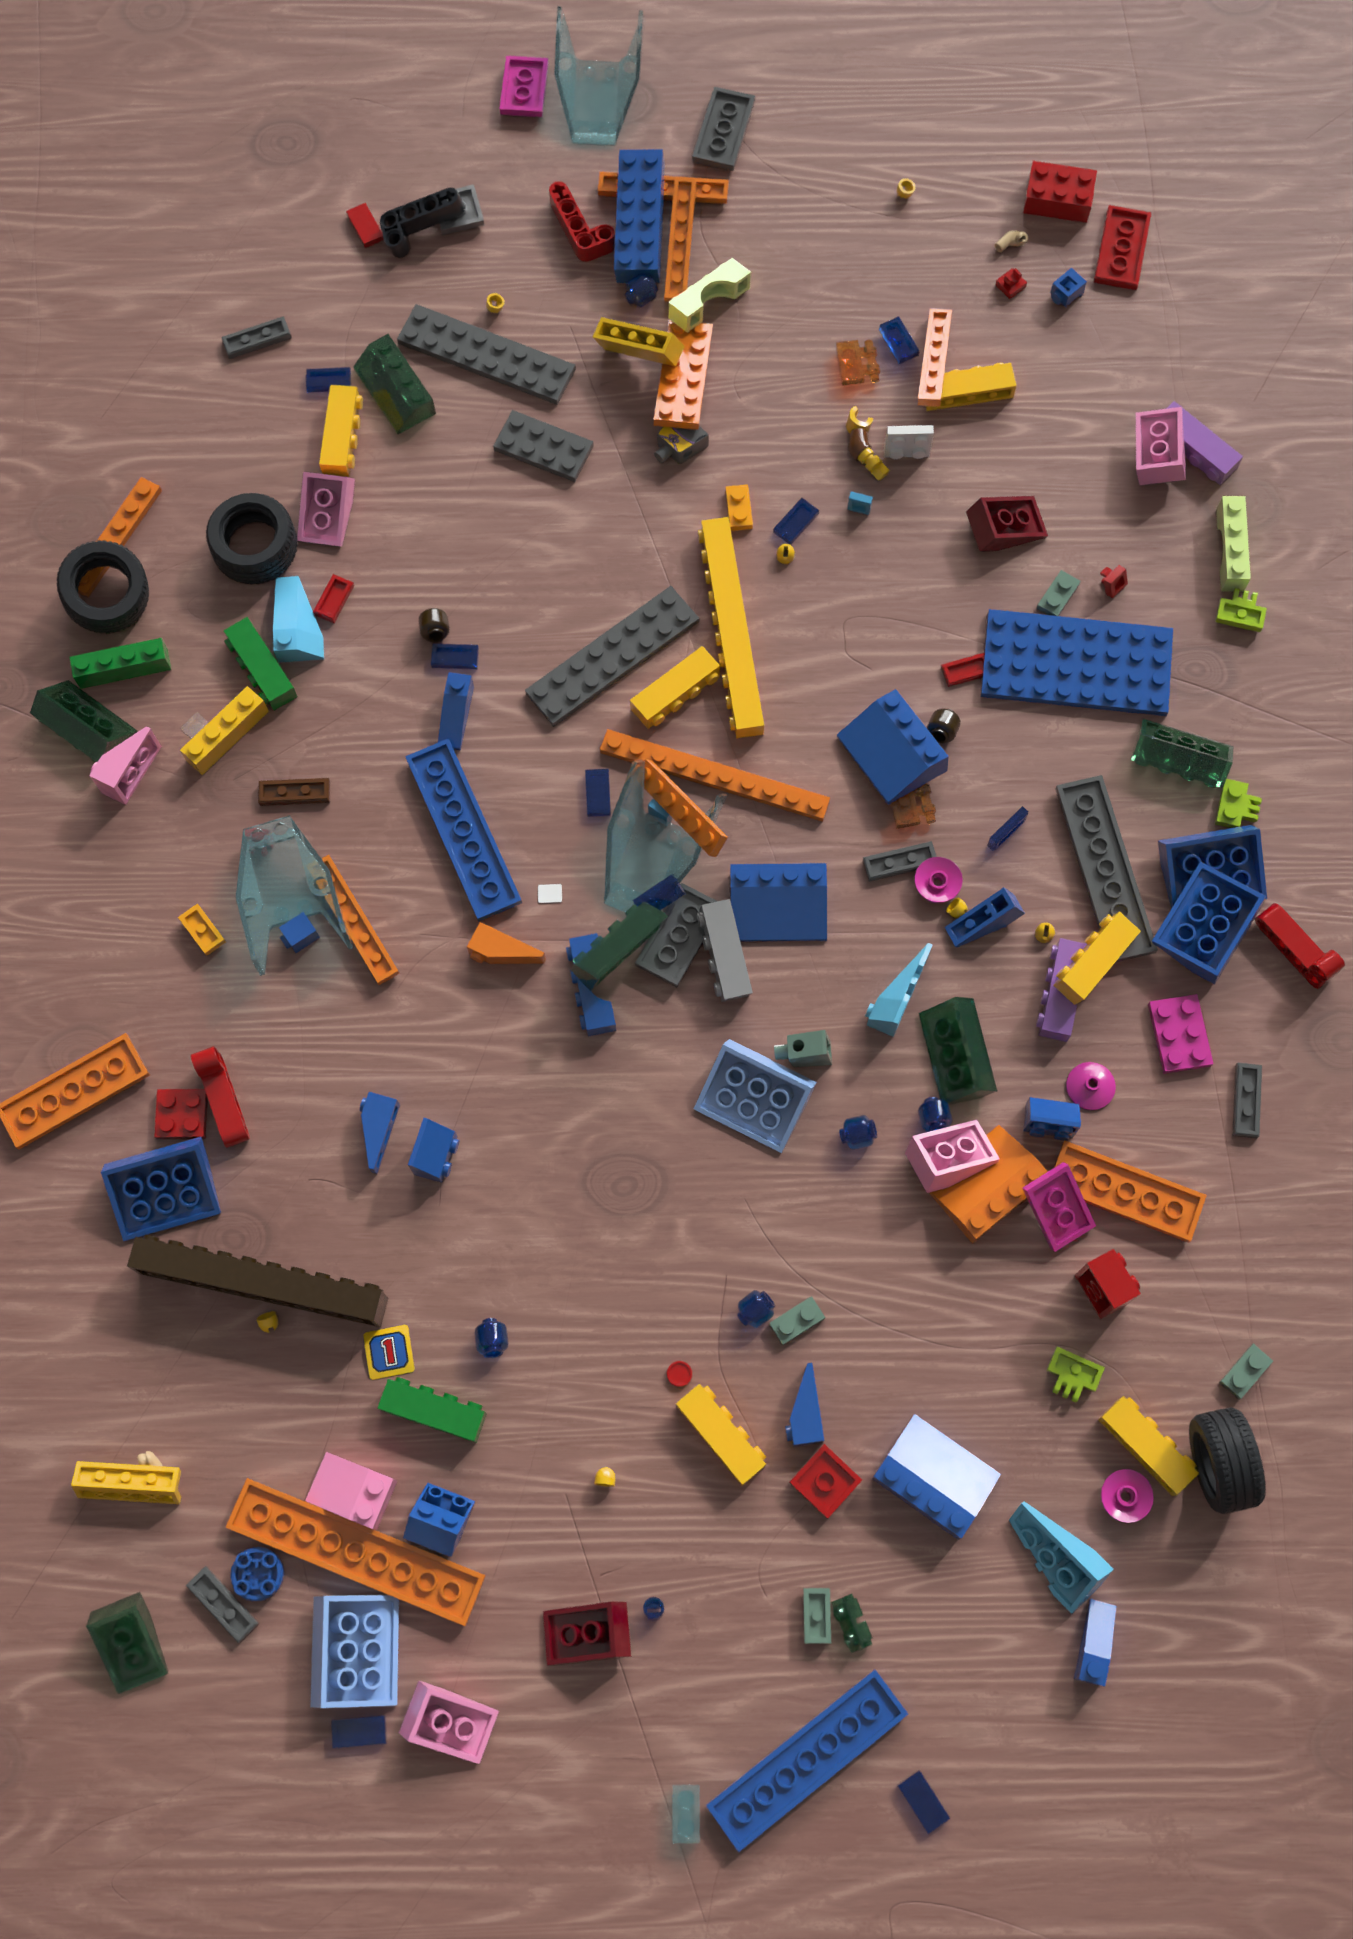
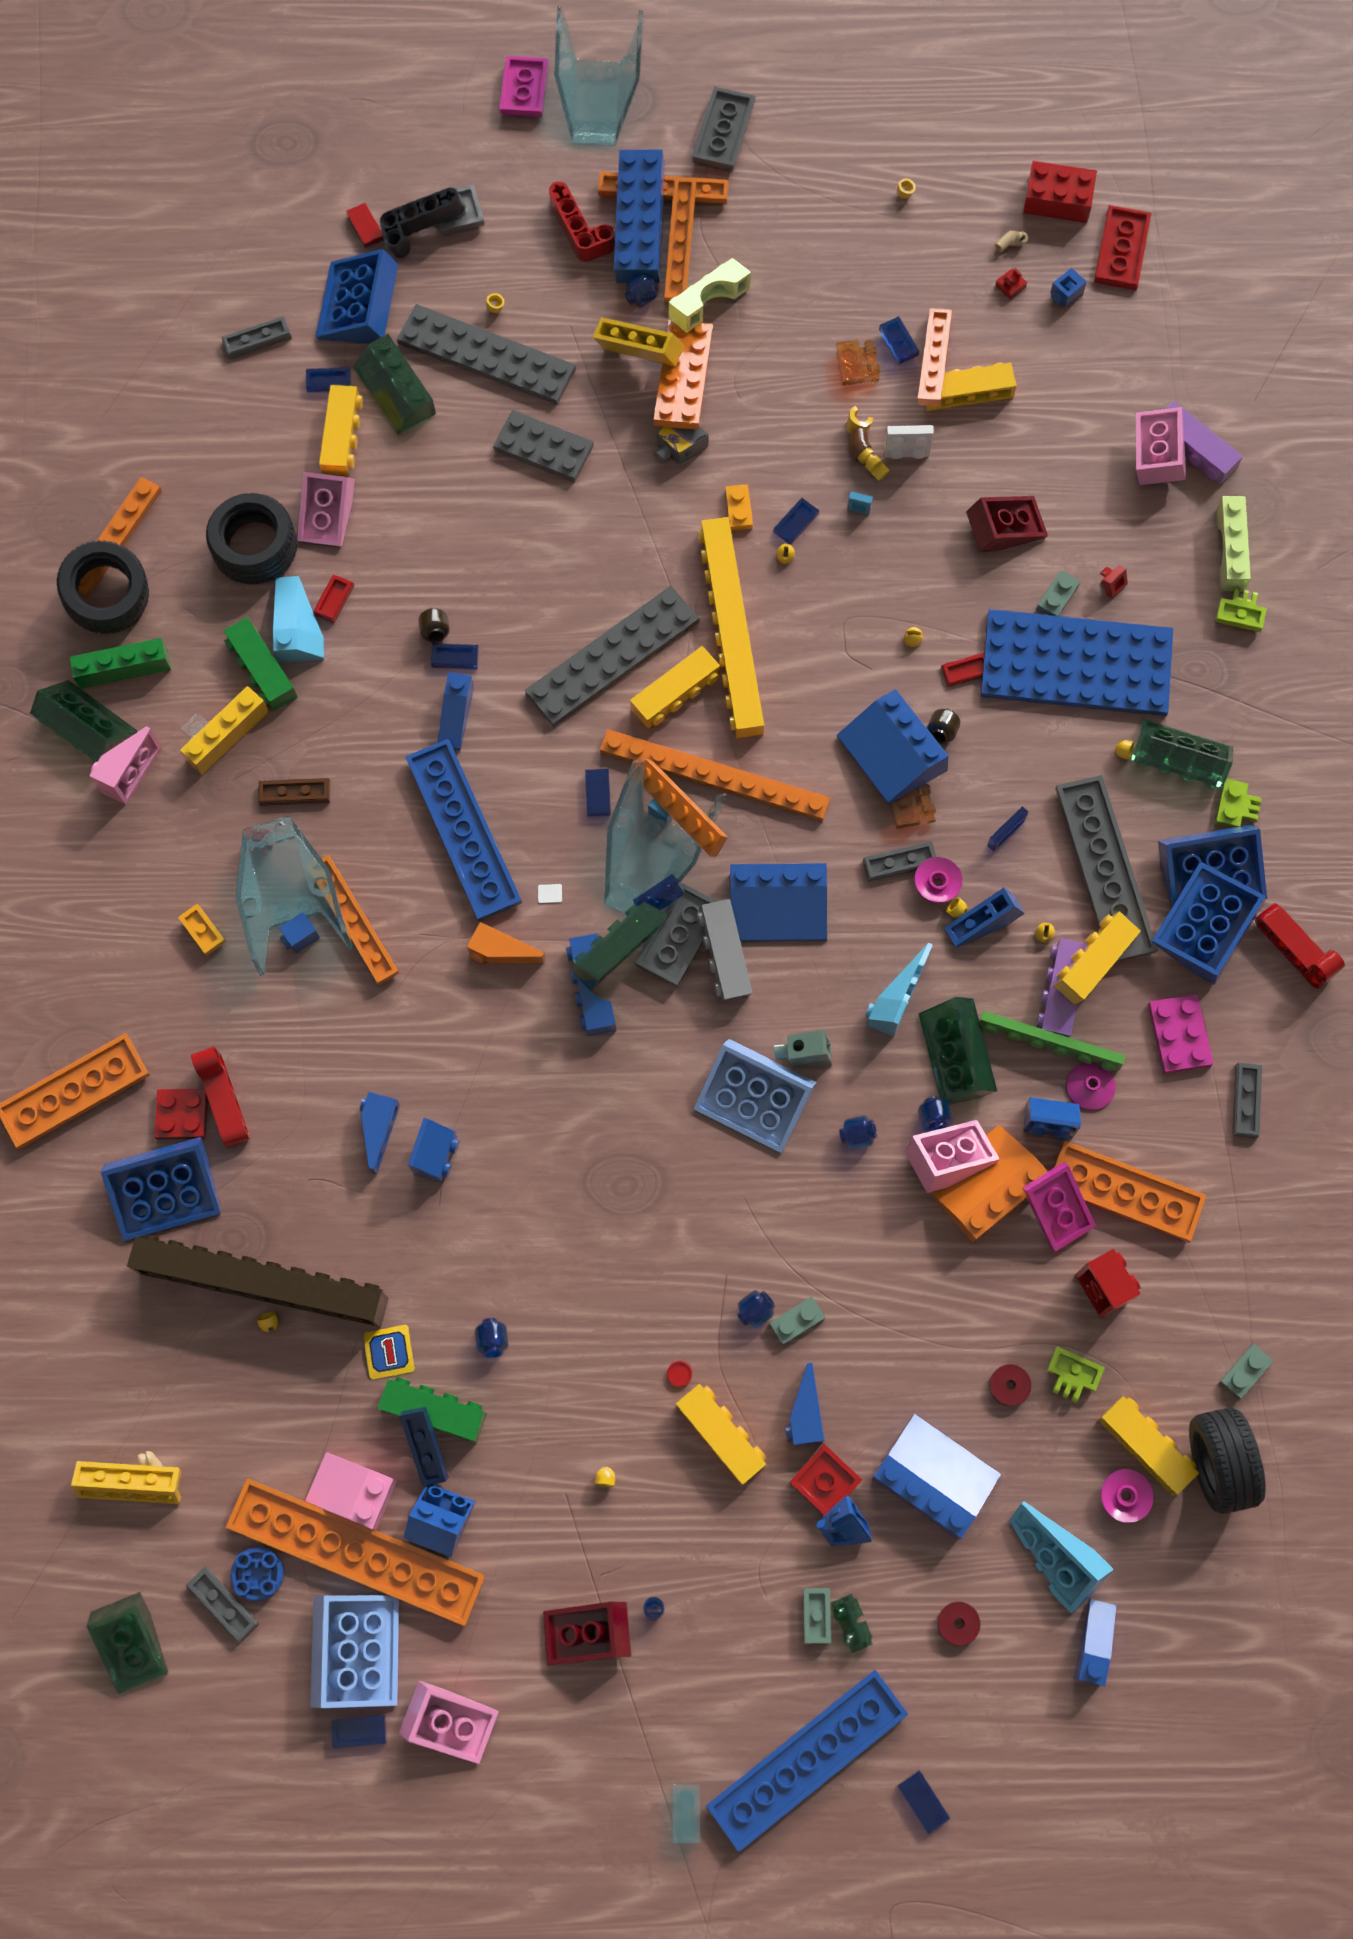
none -> blue slope [316,249,398,344]
none -> dark blue plate [399,1407,449,1486]
none -> blue piece [816,1496,872,1546]
none -> yellow hinge [904,627,923,648]
none -> dark red piece [937,1602,981,1646]
none -> bright green plate [978,1011,1126,1071]
none -> dark red piece [989,1364,1032,1407]
none -> yellow hinge [1115,740,1134,760]

